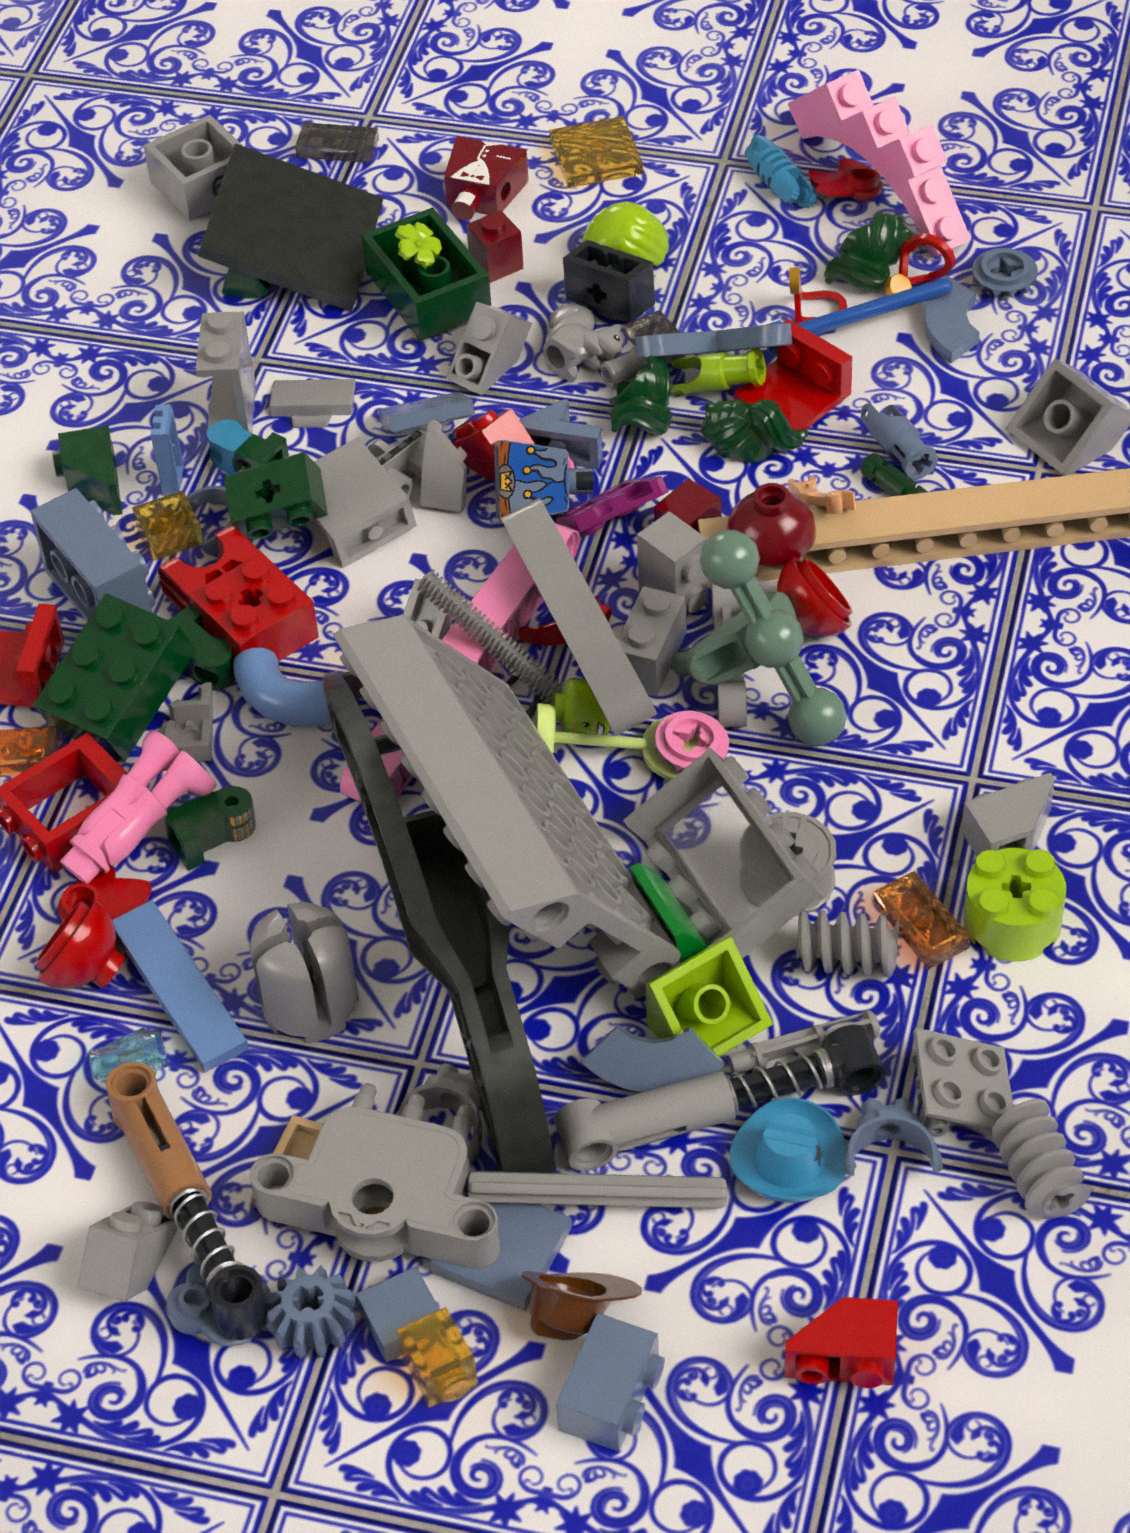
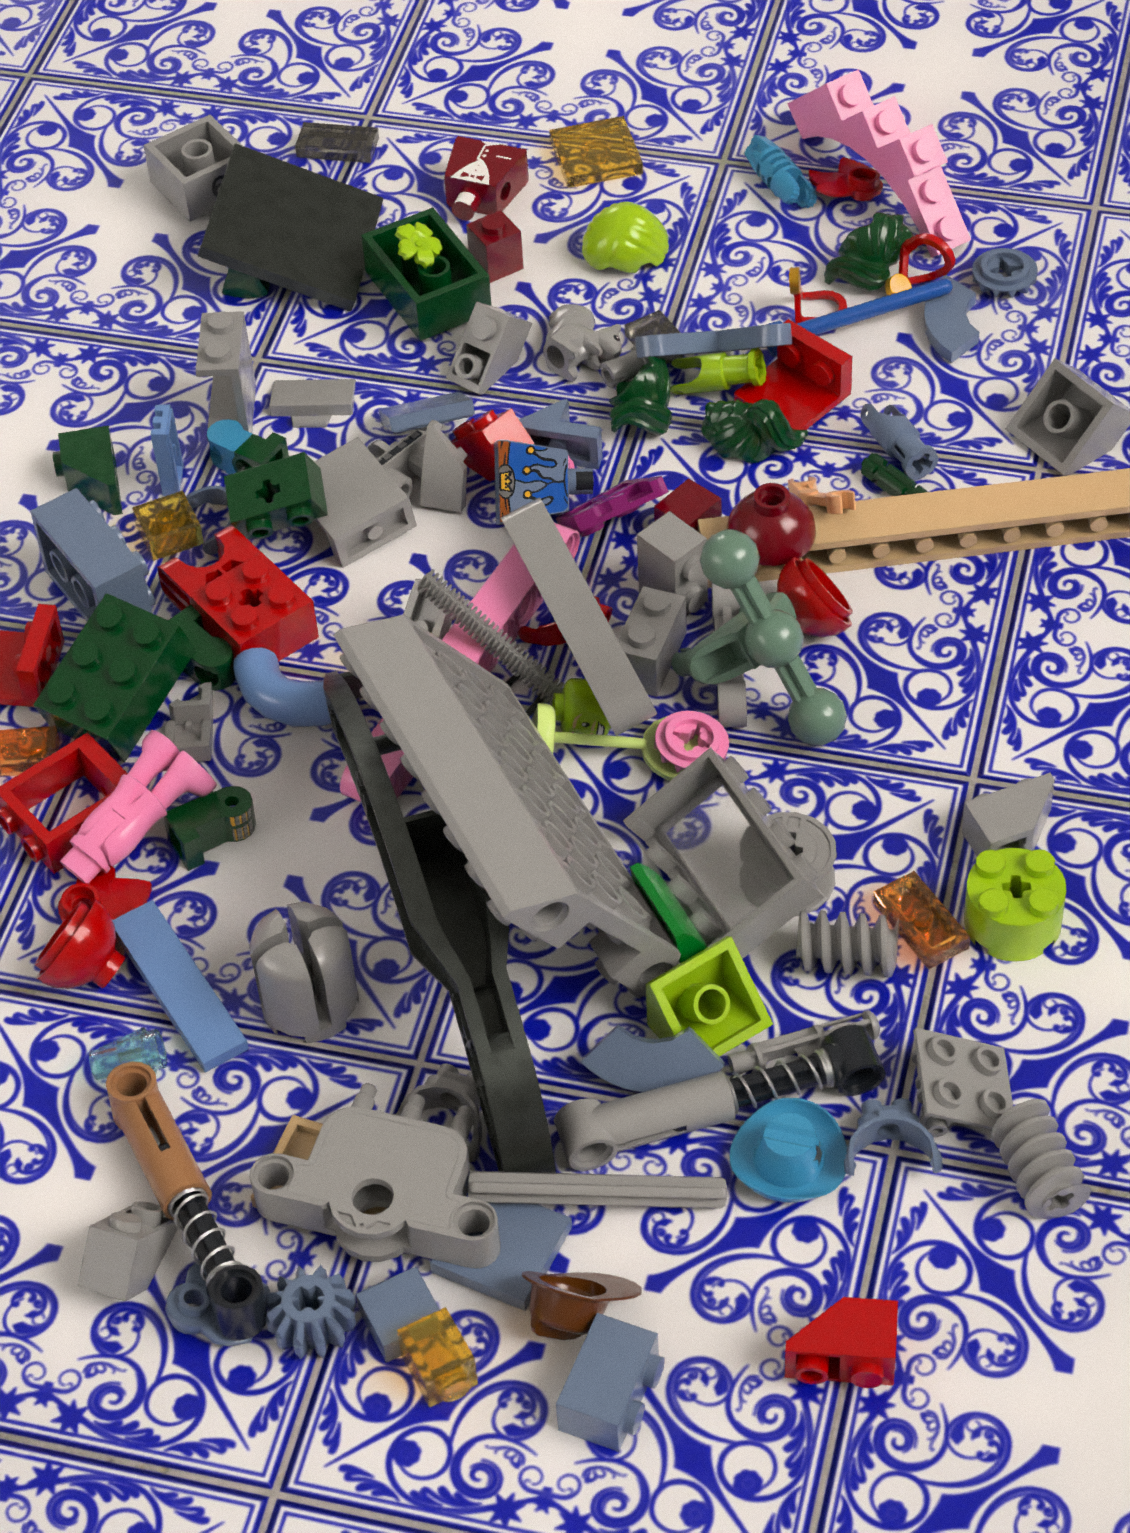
black brick [563,240,655,323] -> none

